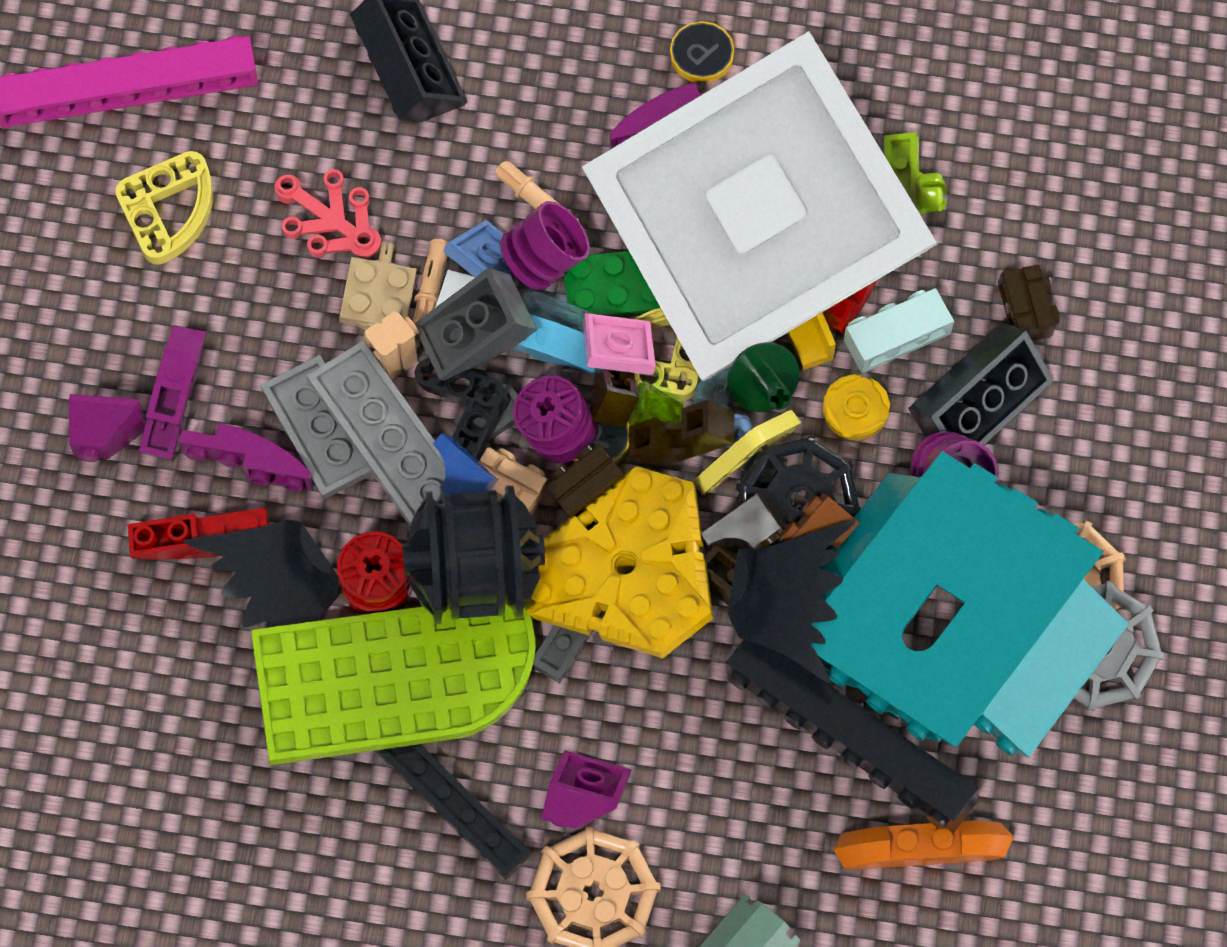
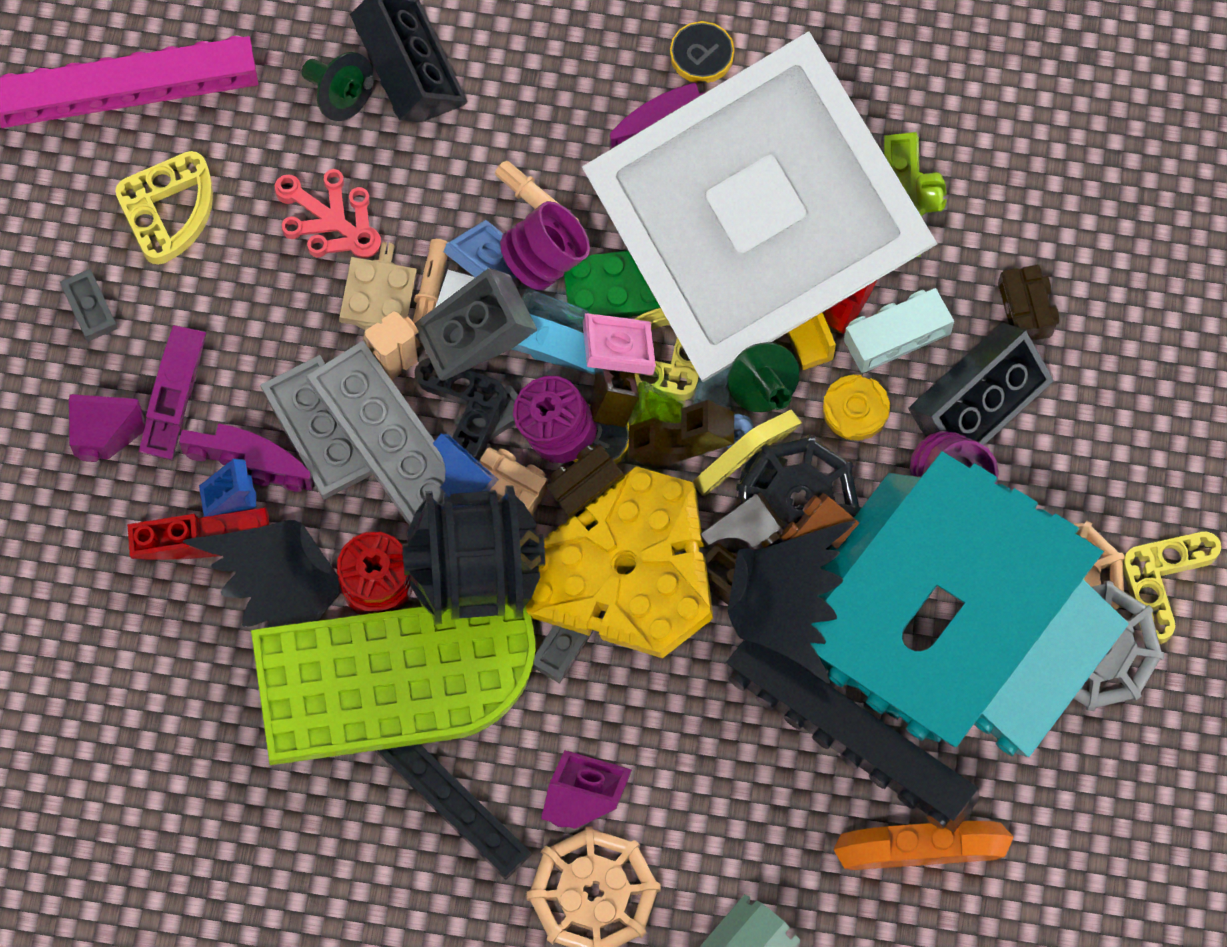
none -> dark grey plate [60,269,118,342]
none -> blue arch [199,459,257,517]
none -> piece [302,52,374,121]
none -> light yellow beam [1123,532,1221,644]

